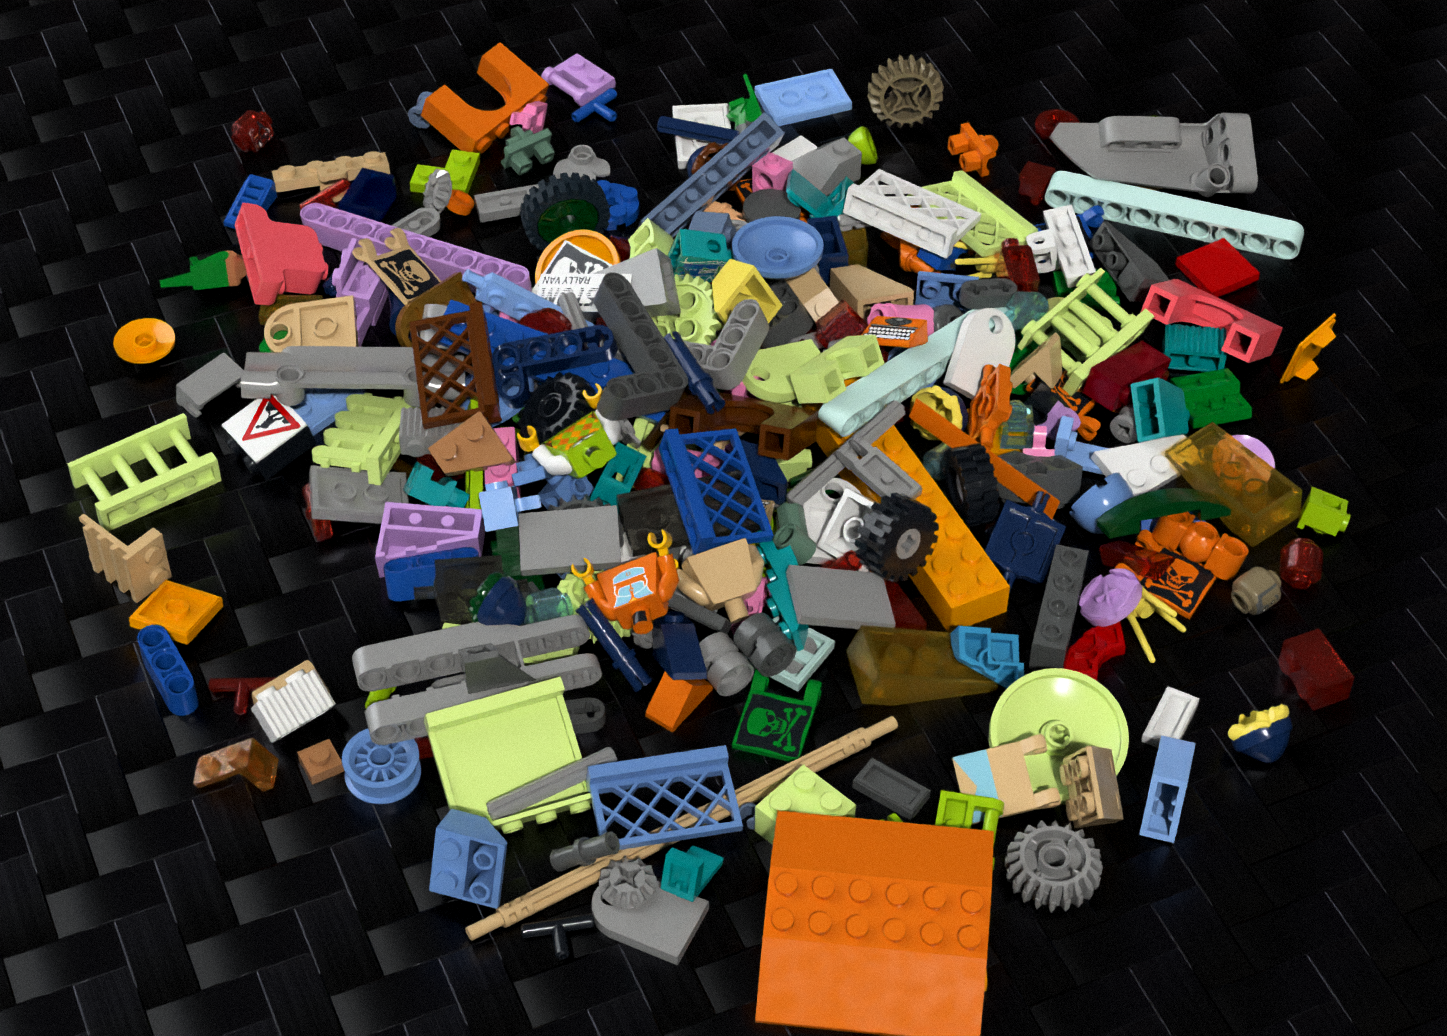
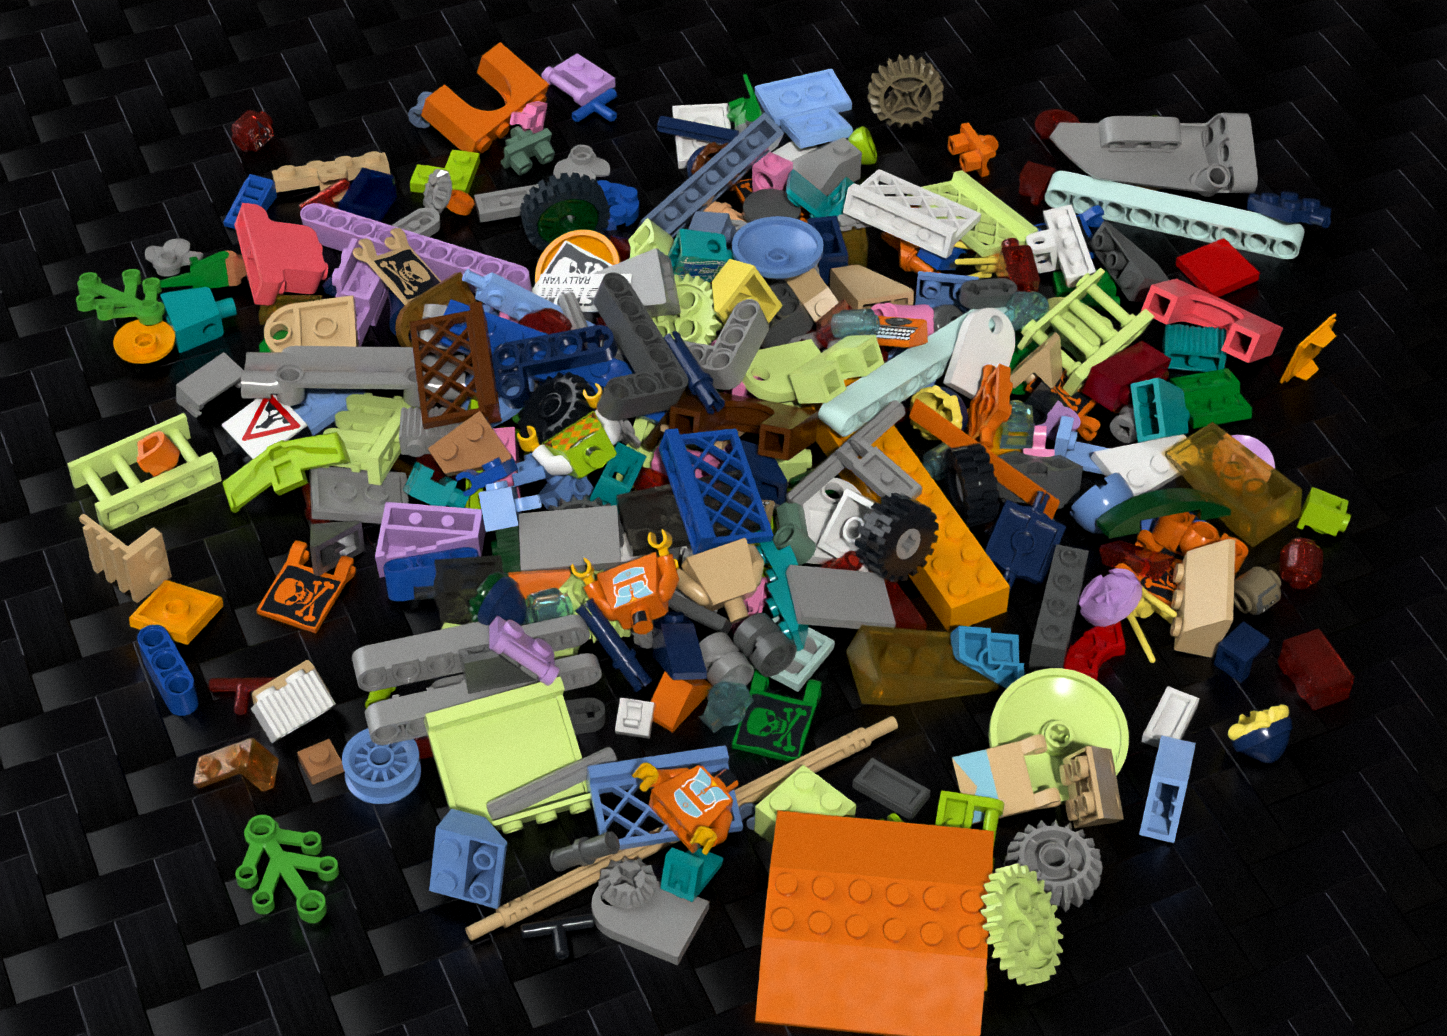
none -> bright green plant [76,269,165,325]
none -> orange plate [137,431,180,477]
none -> light grey plate [145,238,203,276]
none -> teal torso [160,287,237,353]
none -> lime plate [222,432,351,513]
none -> bright green plant [235,815,339,923]
none -> flag [256,541,356,634]
none -> flat silver slope [310,520,365,576]
none -> blue plate [455,457,518,496]
none -> lavender plate [489,615,559,686]
none -> orange tile [508,569,571,607]
none -> white tile [615,698,655,739]
none -> orange torso [632,763,738,855]
none -> clear light blue piece [700,682,754,732]
none -> light blue tile [780,107,853,149]
none -> clear light blue brick [831,309,880,340]
none -> yellowish green gear [981,863,1063,986]
none -> tan slope [1170,539,1235,658]
none -> dark blue panel [1214,621,1269,683]
none -> dark blue plate [1247,191,1331,228]

